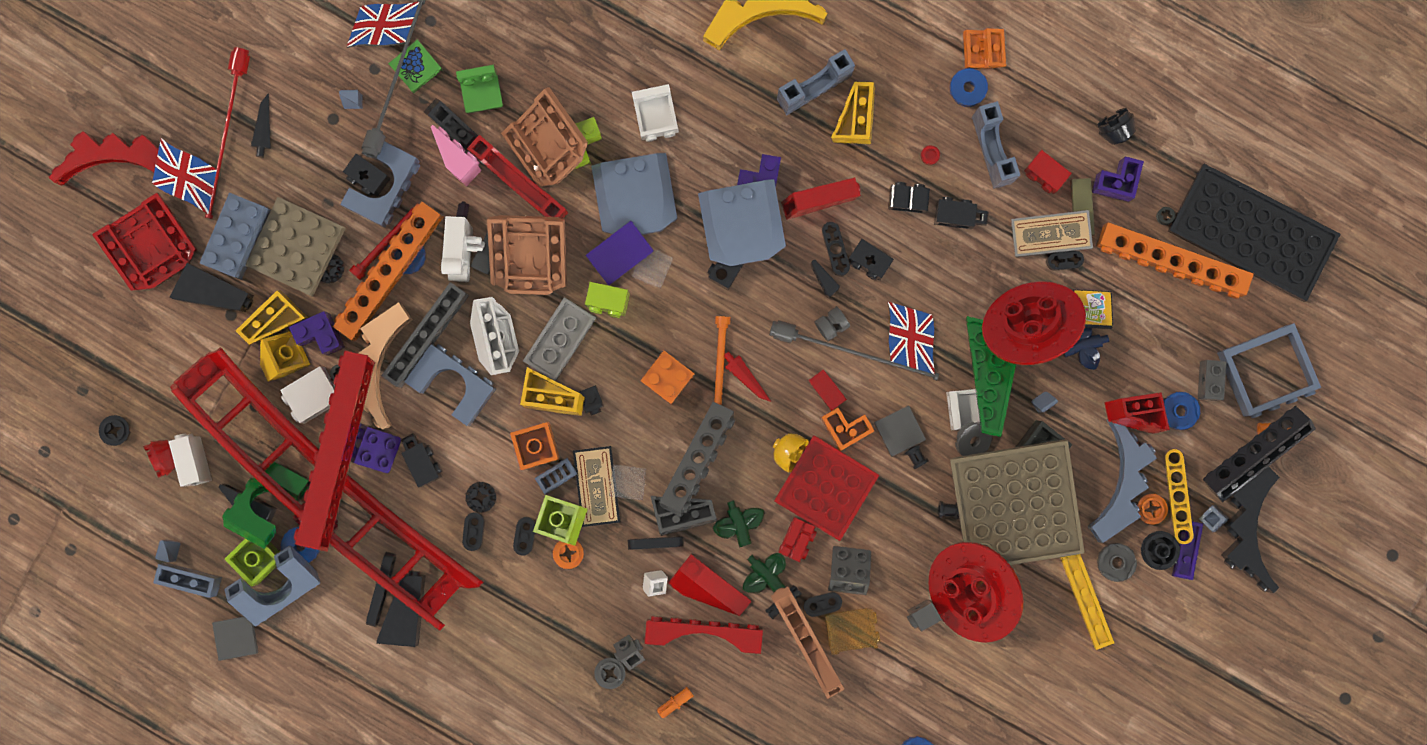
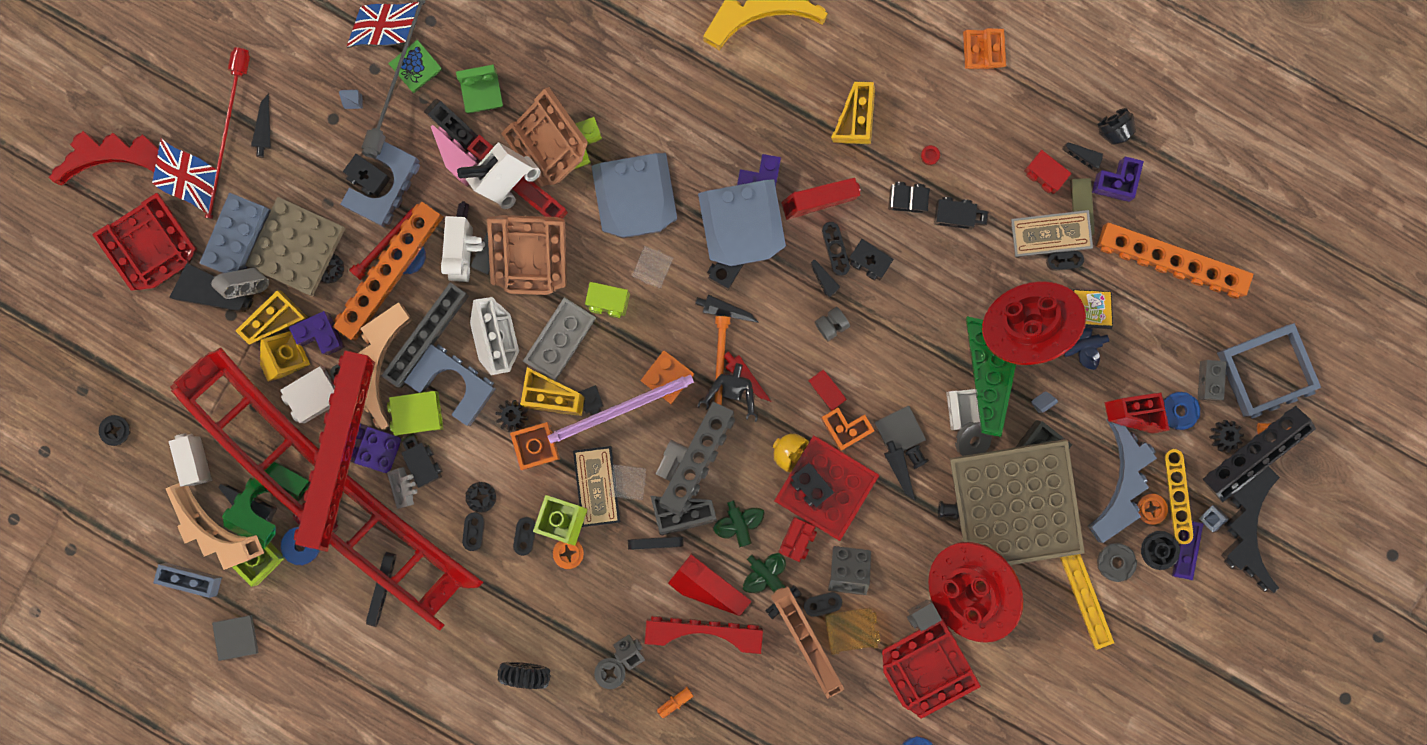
red cone [143,440,175,478] -> none
sand blue slope [155,539,181,562] -> none
sand blue arch [224,546,320,627] -> none
black slope [376,571,426,647] -> none
sand blue slope [535,458,577,495] -> none
dark purple tile [585,221,654,286] -> none
white panel [632,84,679,142] -> none
white slope [643,570,668,597] -> none
flag [769,302,939,381] -> none
sand blue arch [777,49,855,115] -> none
blue tile [950,68,988,107] -> none
sand blue arch [972,101,1020,189] -> none
pearl dark grey bush [1156,207,1175,225] -> none
black plate [1168,163,1341,302] -> none
none -> light nougat arch [166,483,264,570]
none -> light grey beam [211,268,269,299]
none -> lime panel [387,391,443,436]
none -> light grey hinge [387,467,418,509]
none -> white piece [457,142,541,209]
none -> black gear [496,400,529,432]
none -> black gear [497,662,551,689]
none -> lavender piece [547,375,694,443]
none -> light grey piece [656,440,688,481]
none -> black bar [695,294,759,323]
none -> black piece [698,363,758,422]
none -> black brick [791,462,834,507]
none -> red wedge [882,617,981,719]
none -> black bar [884,440,916,501]
none -> black slope [1062,142,1103,171]
none -> black gear [1209,420,1244,453]

